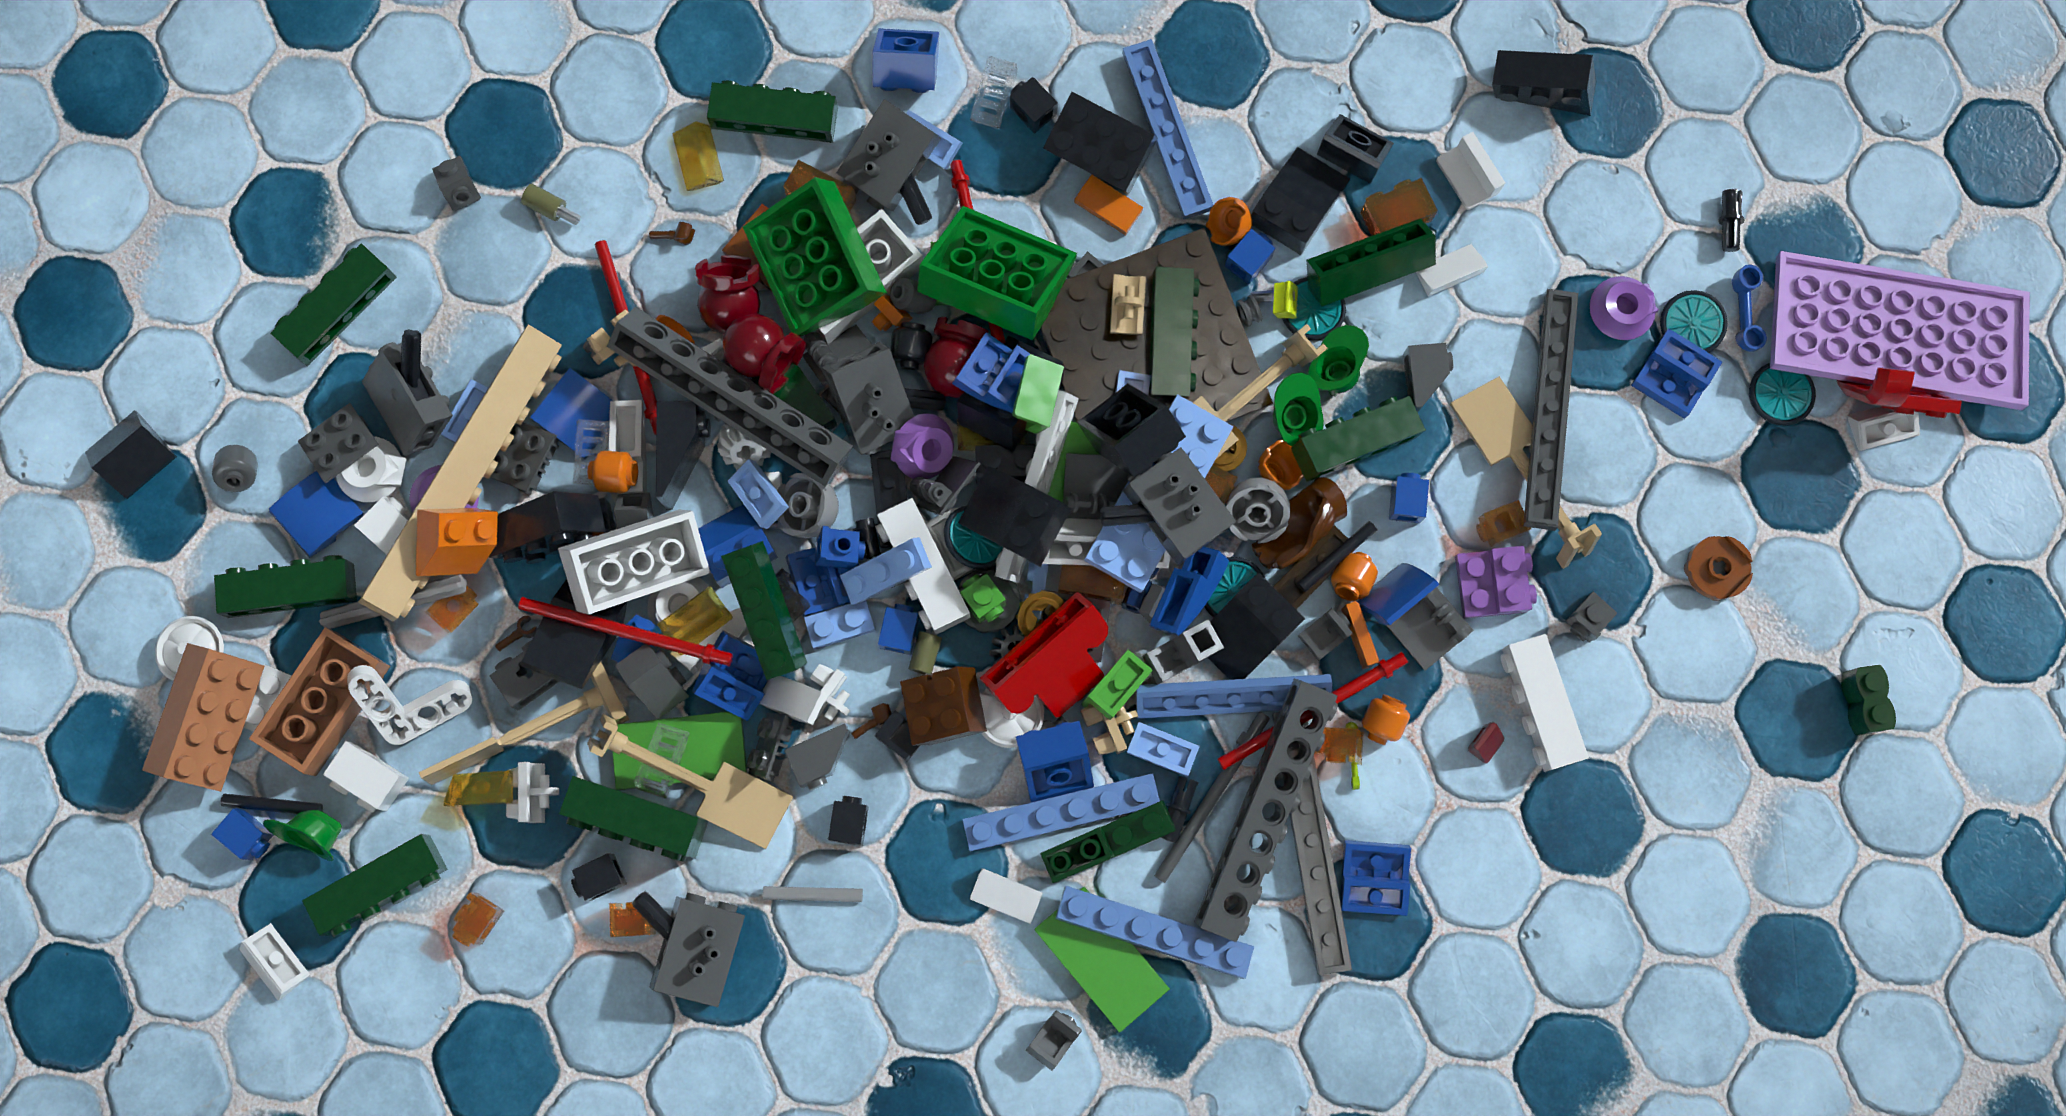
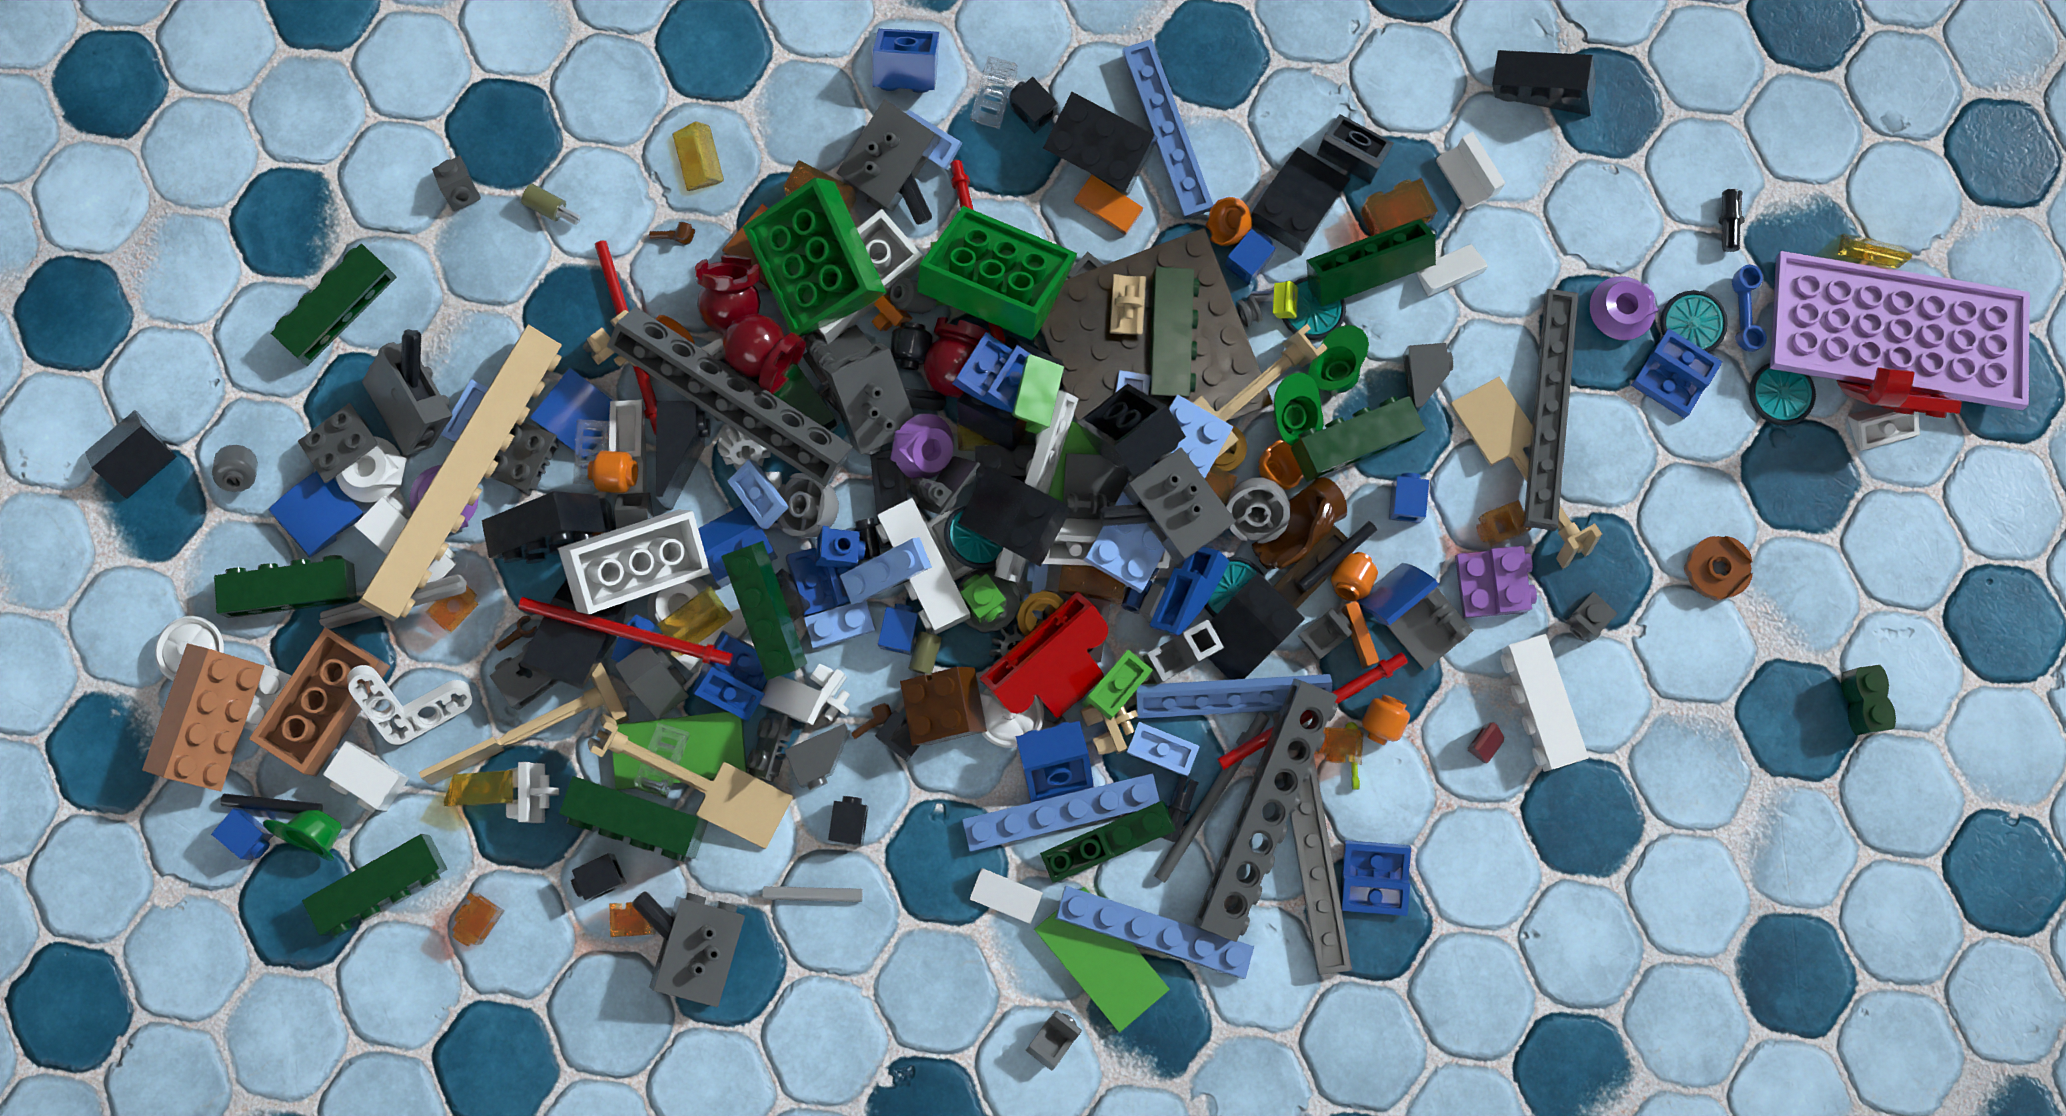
white slope [239,923,310,1000] -> none
orange slope [416,508,498,576] -> none
dark green brick [707,80,838,143] -> none
none -> clear yellow slope [1838,233,1912,269]

